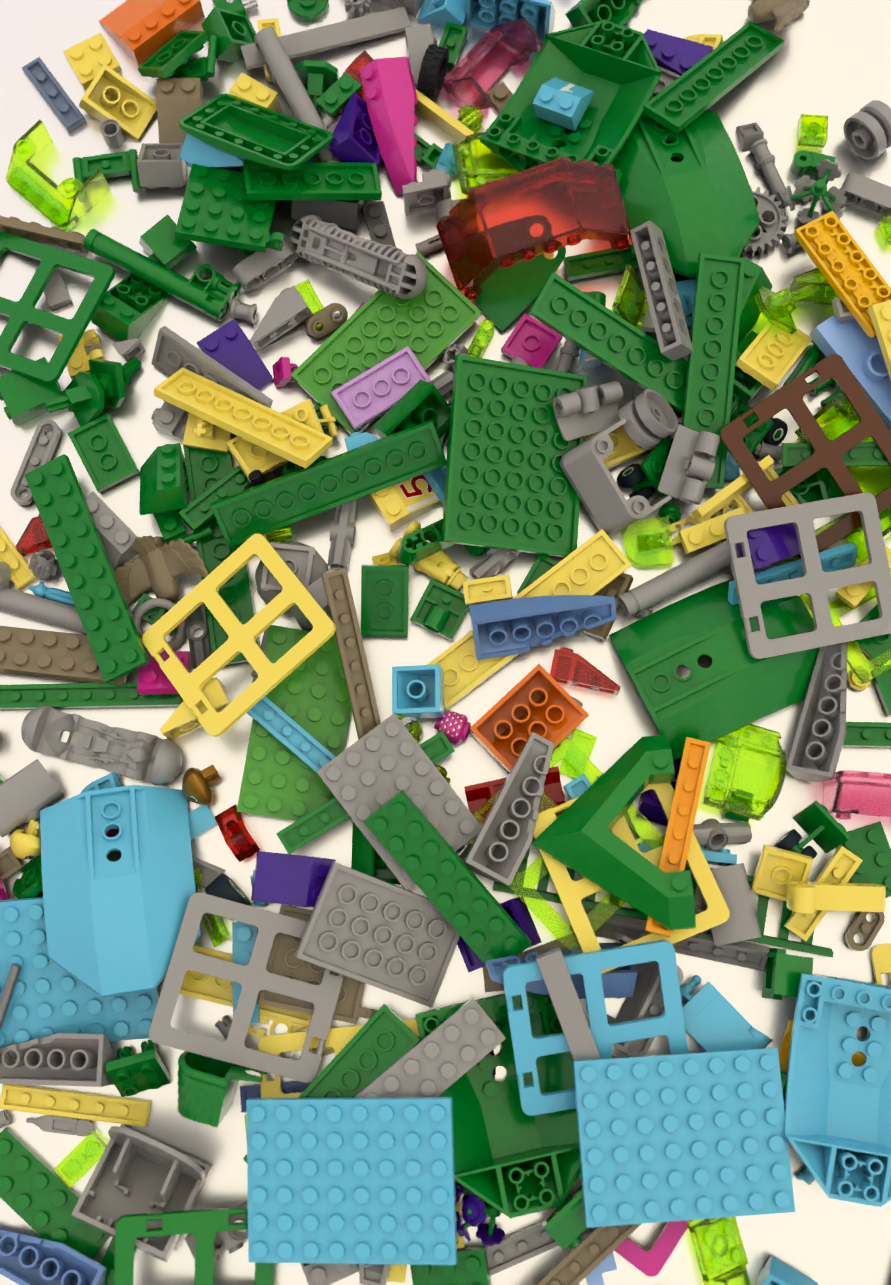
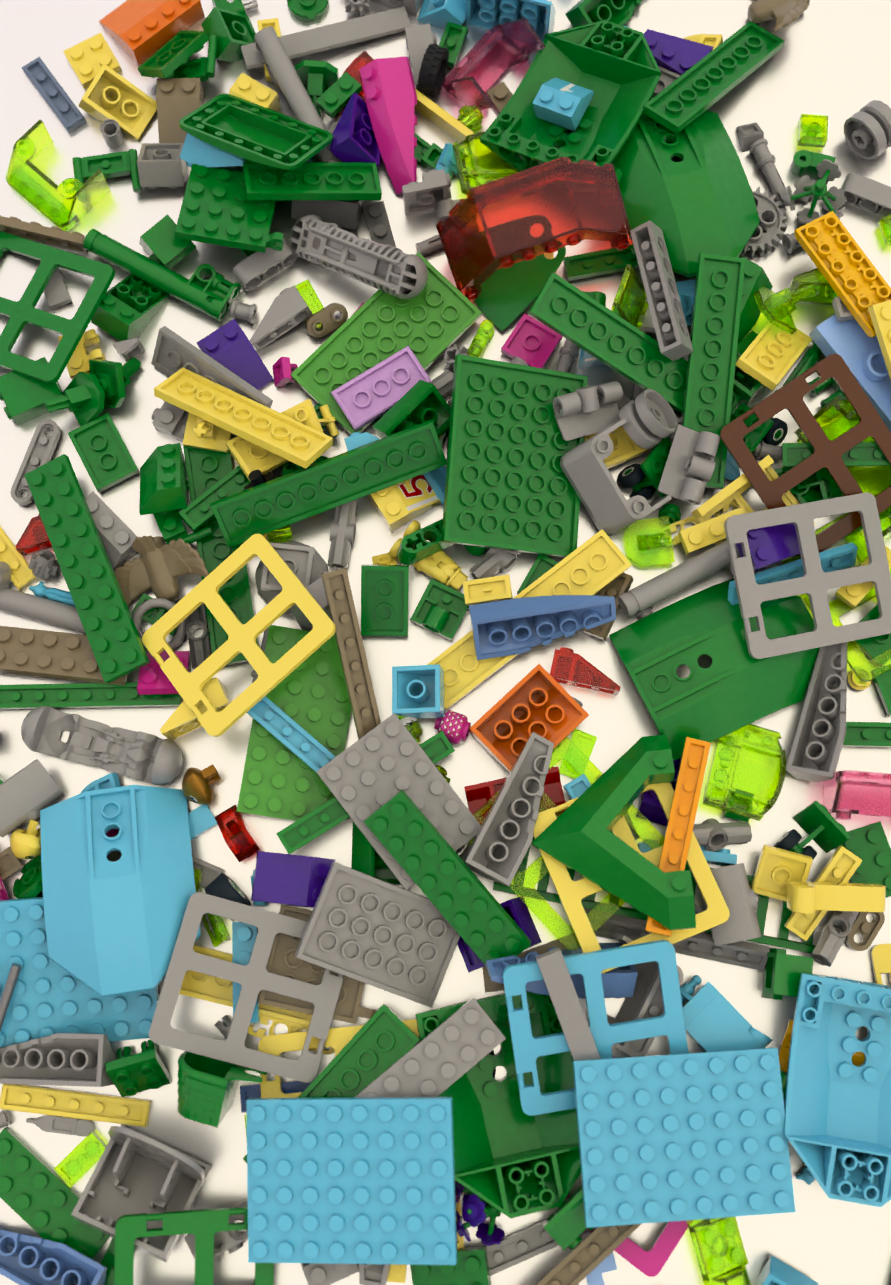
none -> light grey piece [811,911,859,967]

